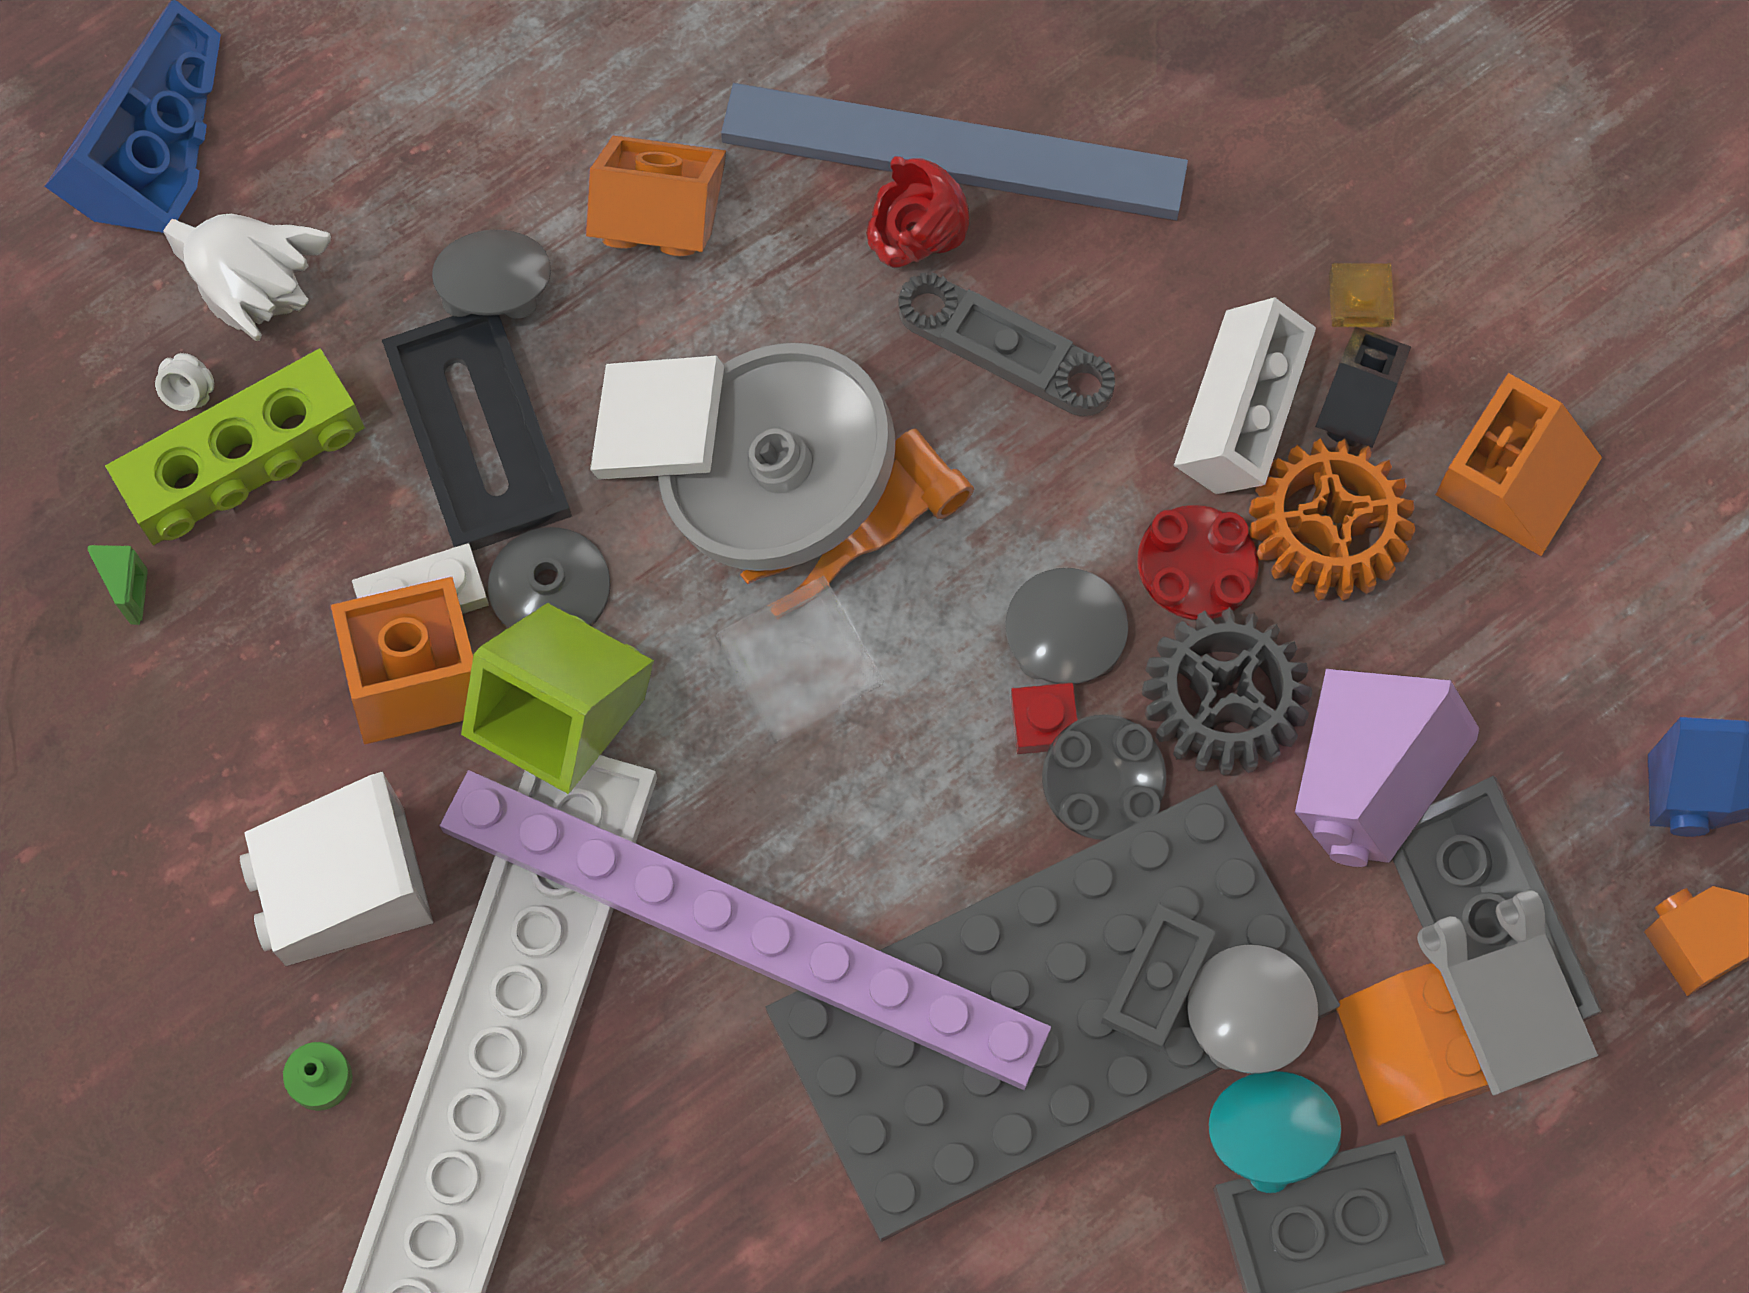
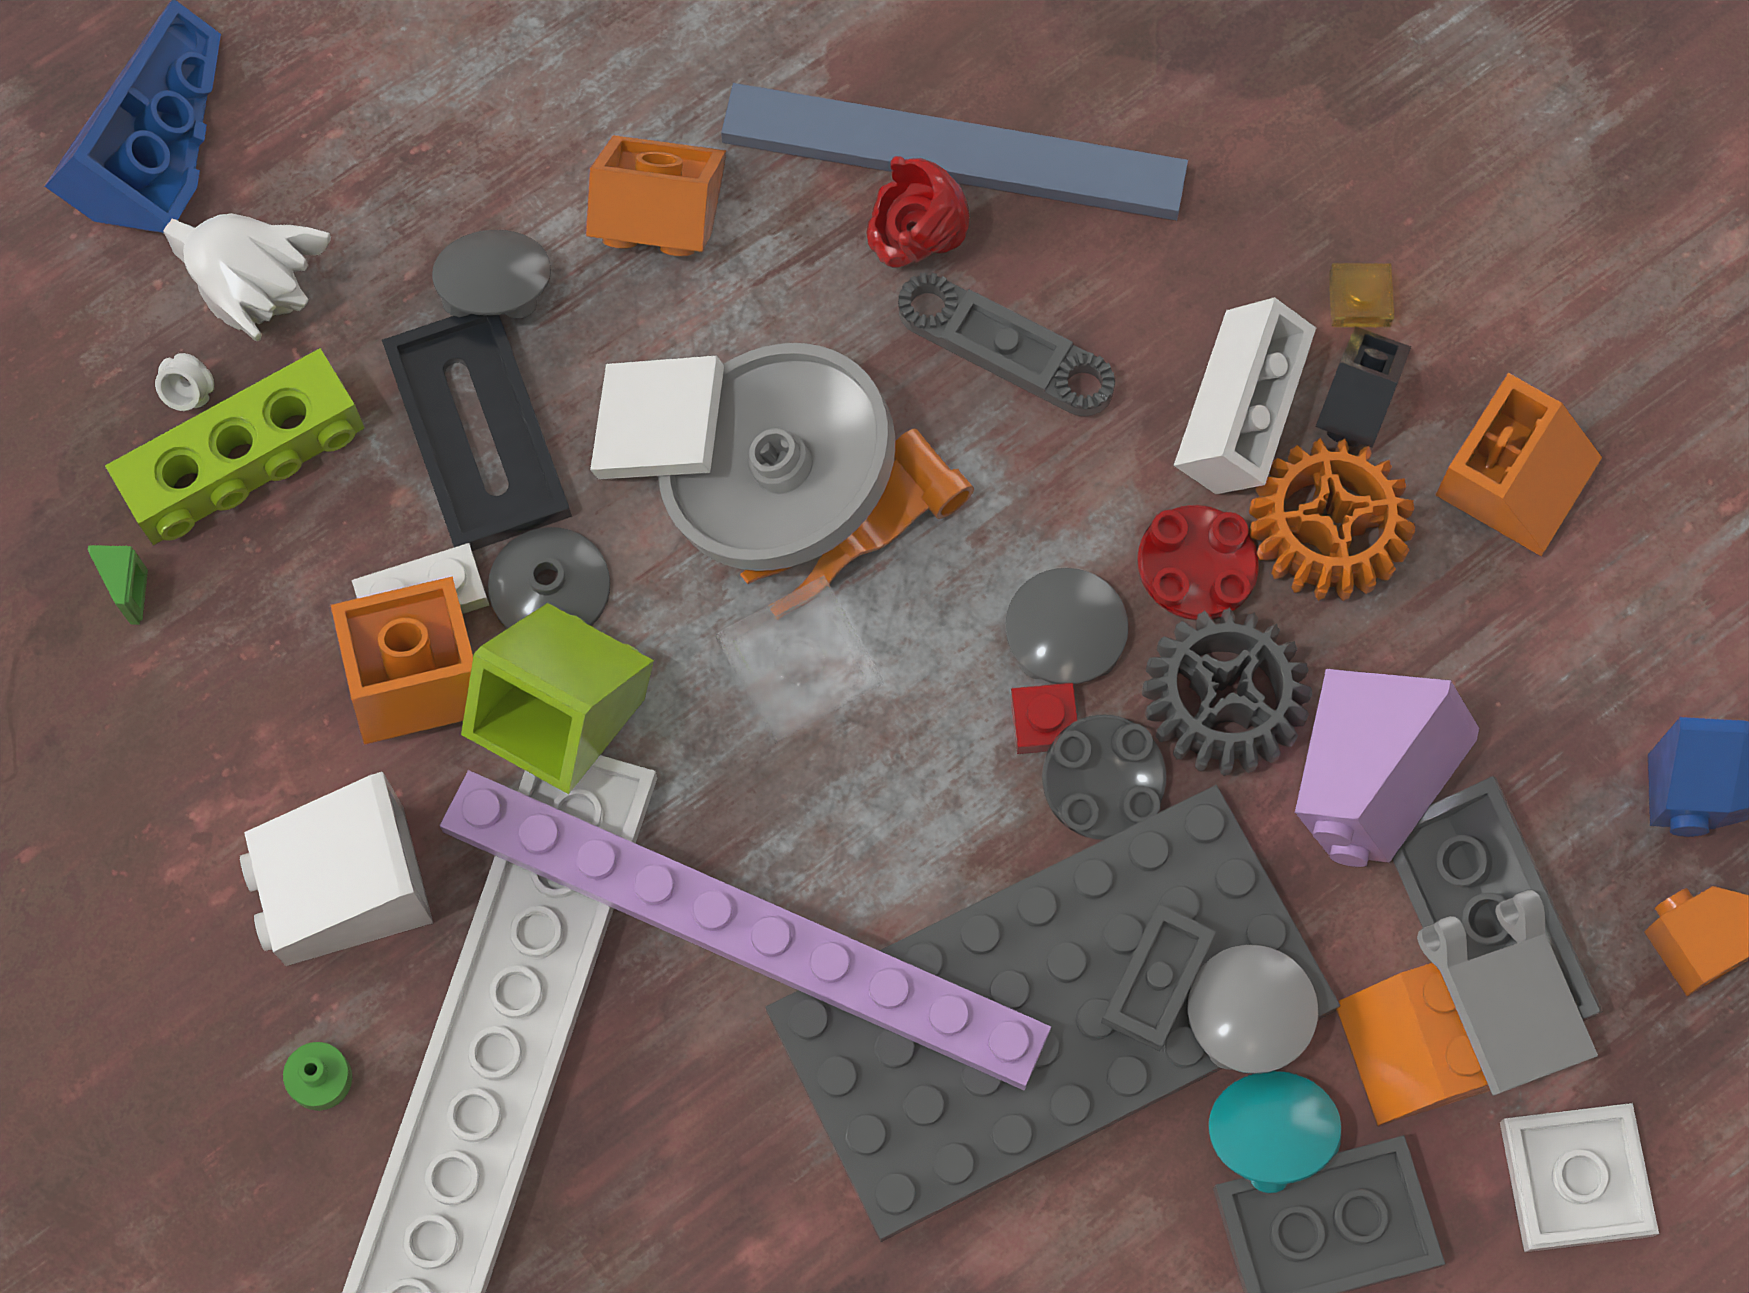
none -> white tile [1500,1103,1659,1252]

